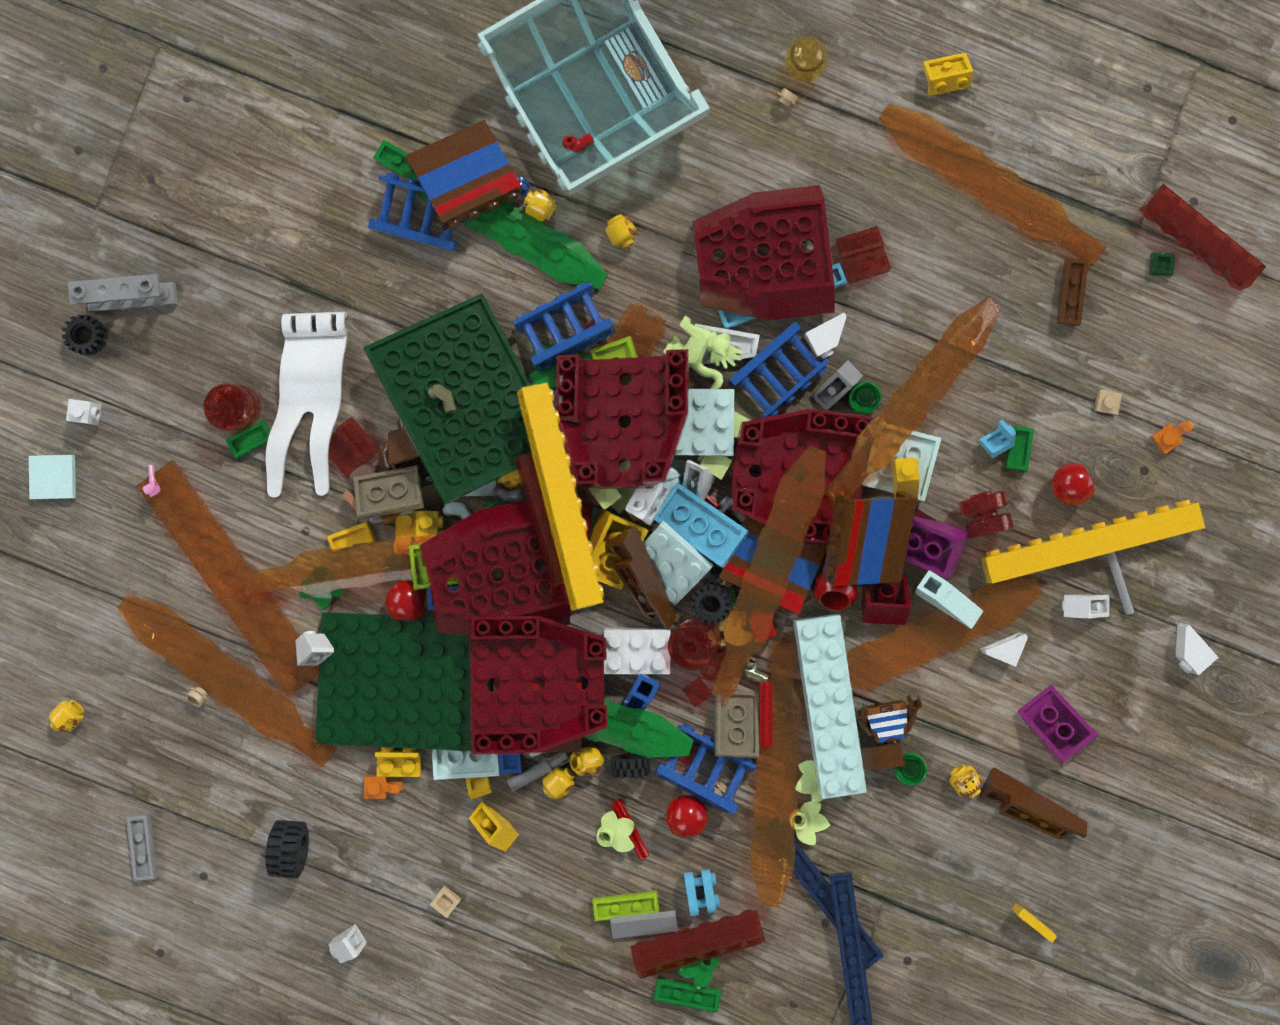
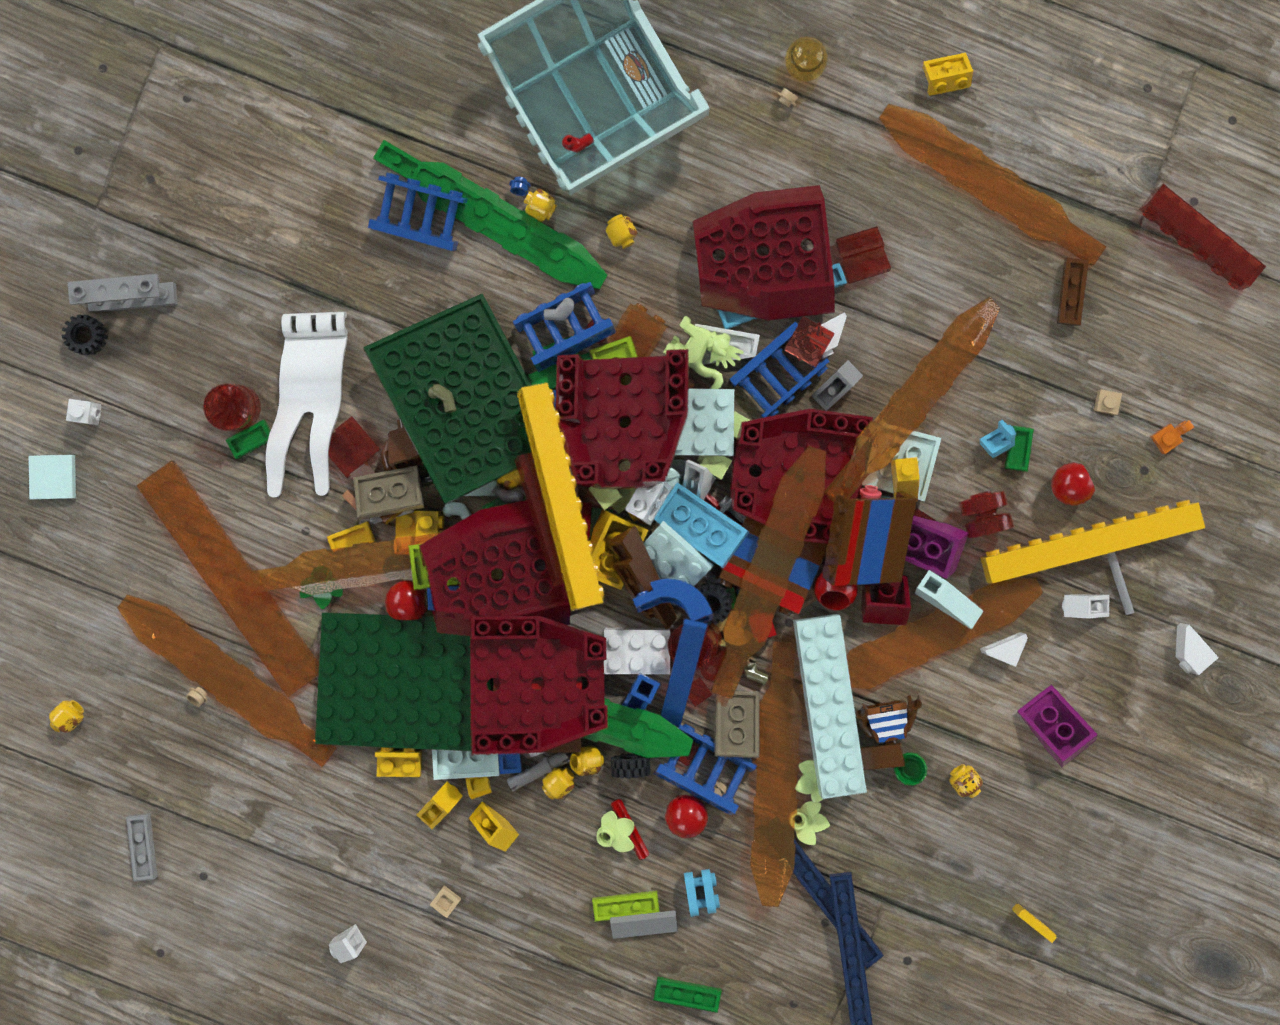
bright pink hand [143,465,161,497] -> none
black tyre [265,820,309,878] -> none
white slope [295,631,334,666] -> none
orange plate [364,775,403,799] -> none
panel [406,120,522,231] -> none
clear red brick [630,910,766,979] -> none
green plate [677,943,719,989] -> none
red axle [759,682,773,748] -> none
green hair [849,381,882,414] -> none
reddish brown wedge [980,767,1087,839] -> none
dark green tile [1149,252,1175,277] -> none
none -> yellow slope [416,782,463,829]
none -> light grey arm [544,298,574,320]
none -> blue arch [633,579,713,623]
none -> blue tile [661,619,707,726]
none -> clear red piece [784,316,835,367]
none -> coral plate [859,485,882,499]

